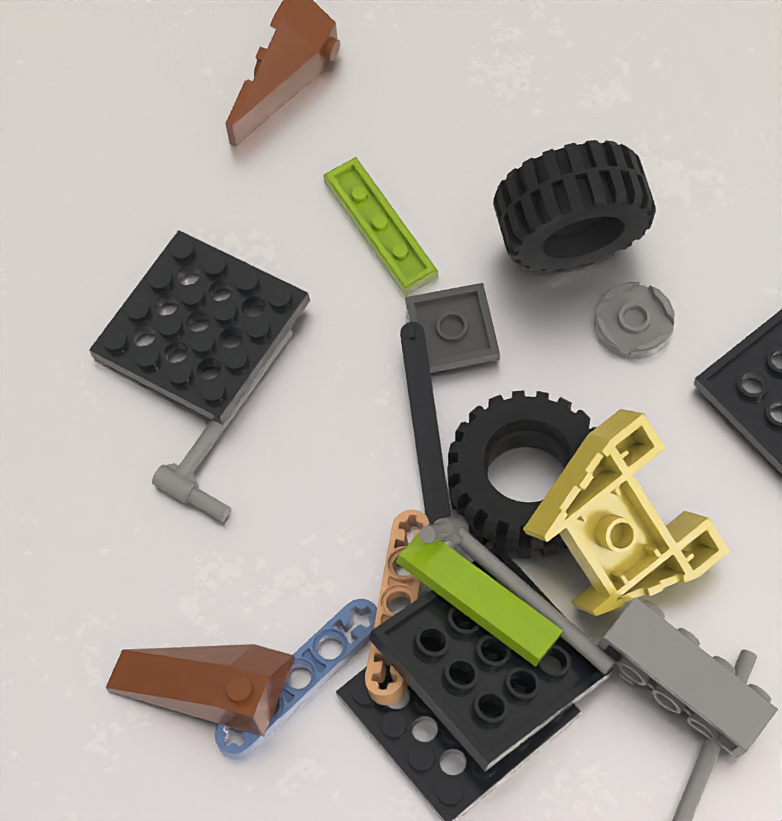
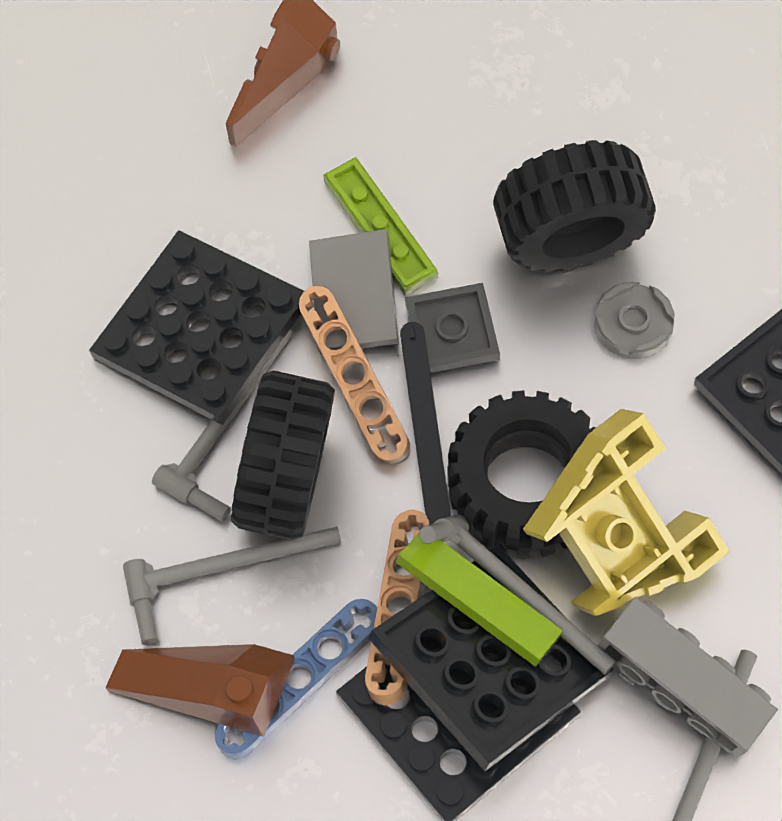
none -> light grey bar [123,526,341,645]
none -> black tyre [231,370,335,540]
none -> light nougat beam [299,286,410,464]
none -> light grey tile [309,229,399,355]

